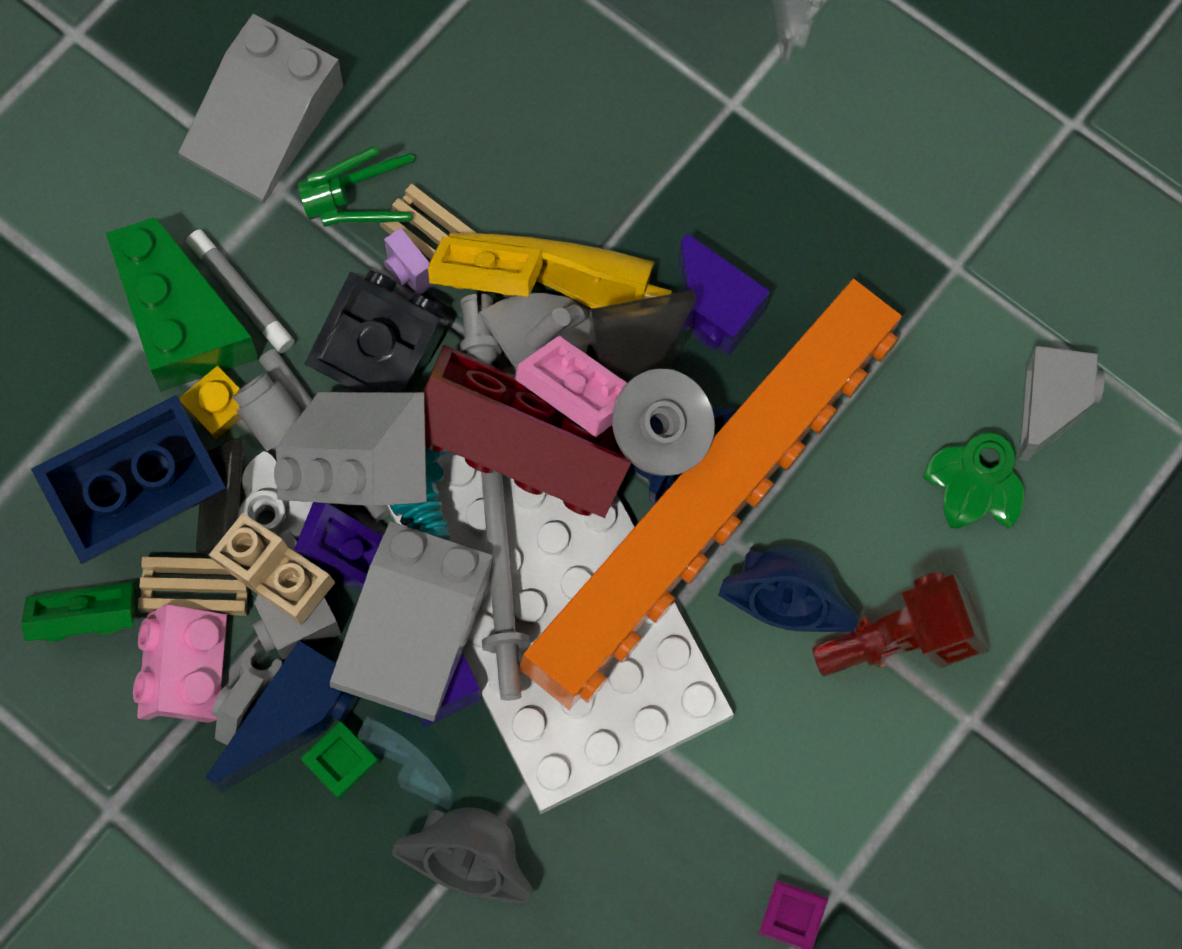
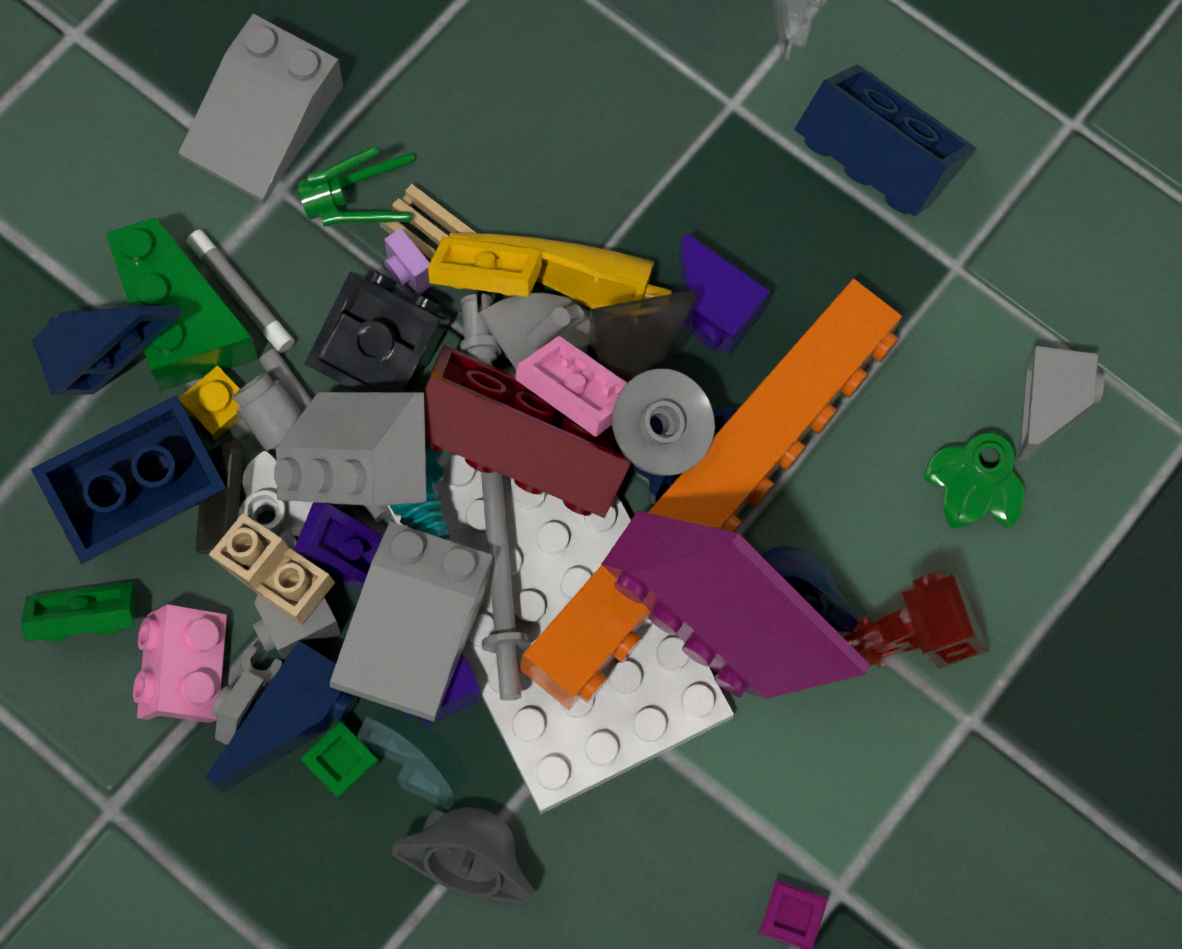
tan tile [138,557,249,616] -> none
none -> dark blue slope [32,306,182,395]
none -> magenta slope [601,511,871,699]
none -> dark blue slope [794,64,977,217]

